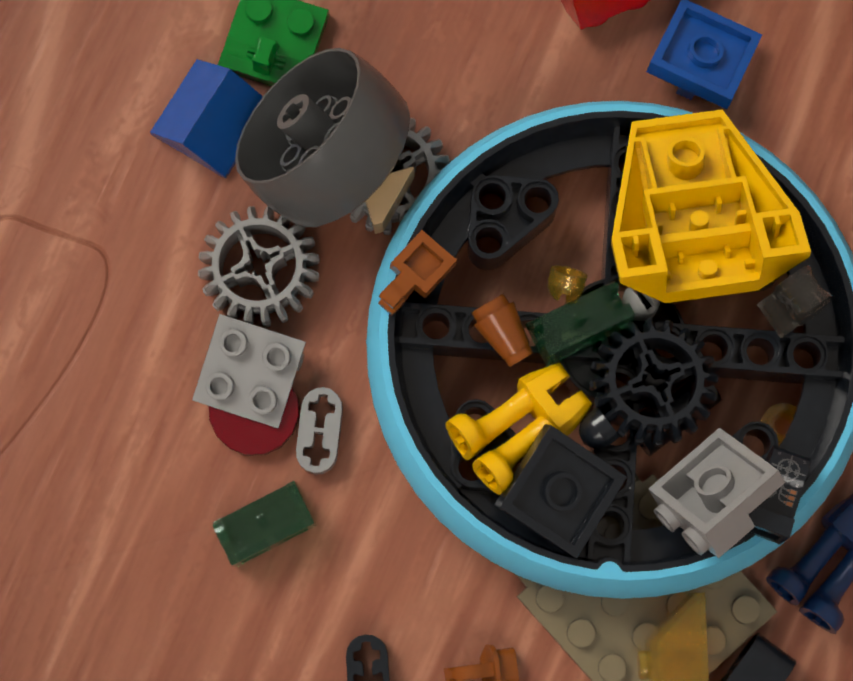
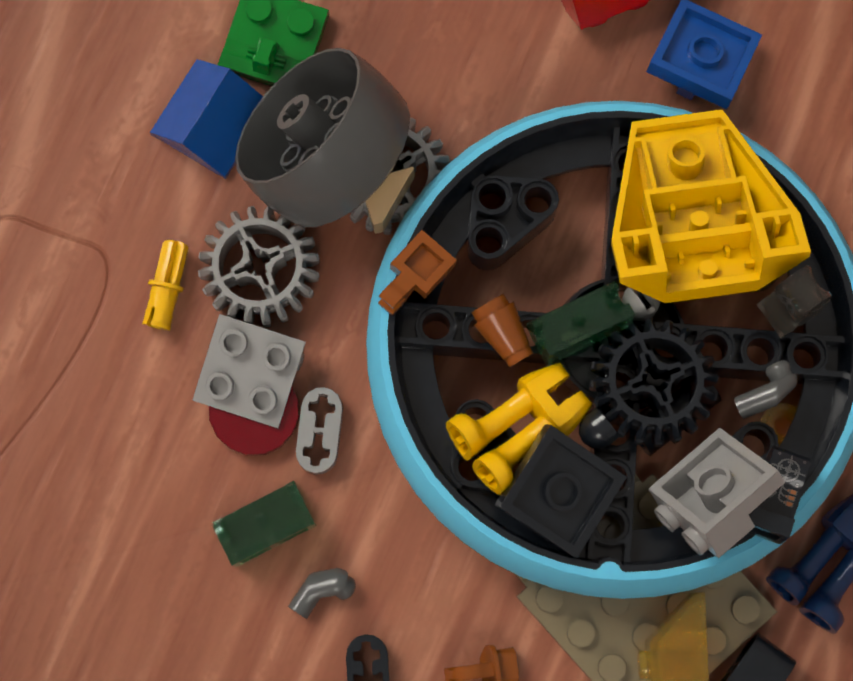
clear yellow hinge [547,265,588,303] -> none
none -> yellow axle [142,240,188,331]
none -> dark grey arm [288,568,356,619]
none -> dark grey arm [734,360,797,419]

